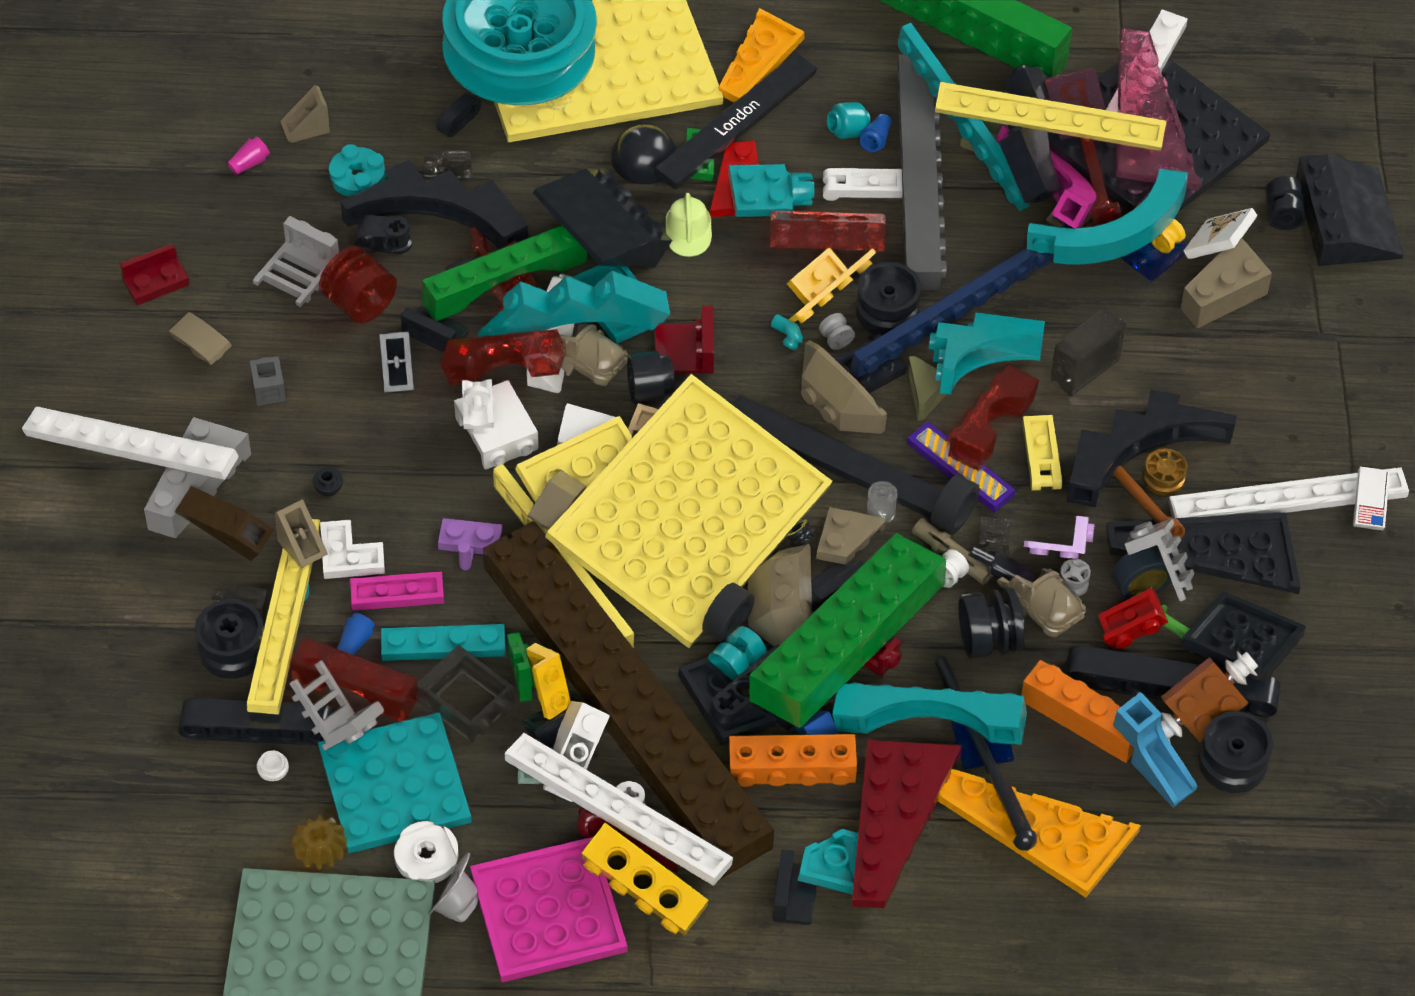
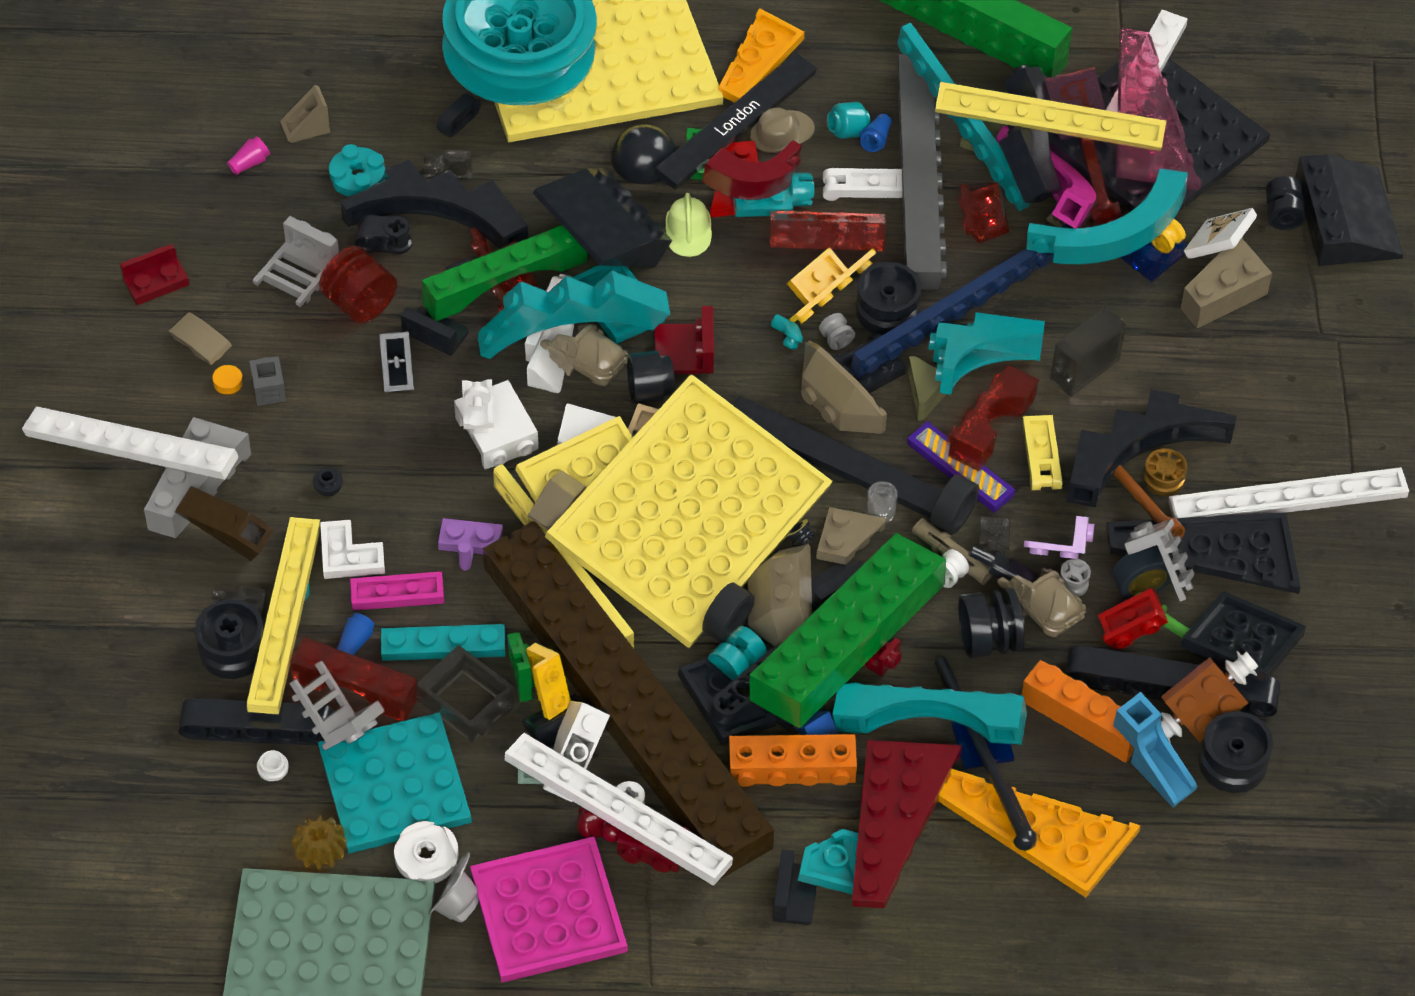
dark tan slope [275,499,328,568] -> none
clear red arch [440,329,566,385] -> none
yellow brick [581,823,708,936] -> none
white tile [1353,466,1390,531] -> none
none -> light orange tile [213,365,243,395]
none -> dark red arch [702,140,802,200]
none -> dark tan piece [750,108,815,153]
none -> clear red bracket [959,182,1010,244]

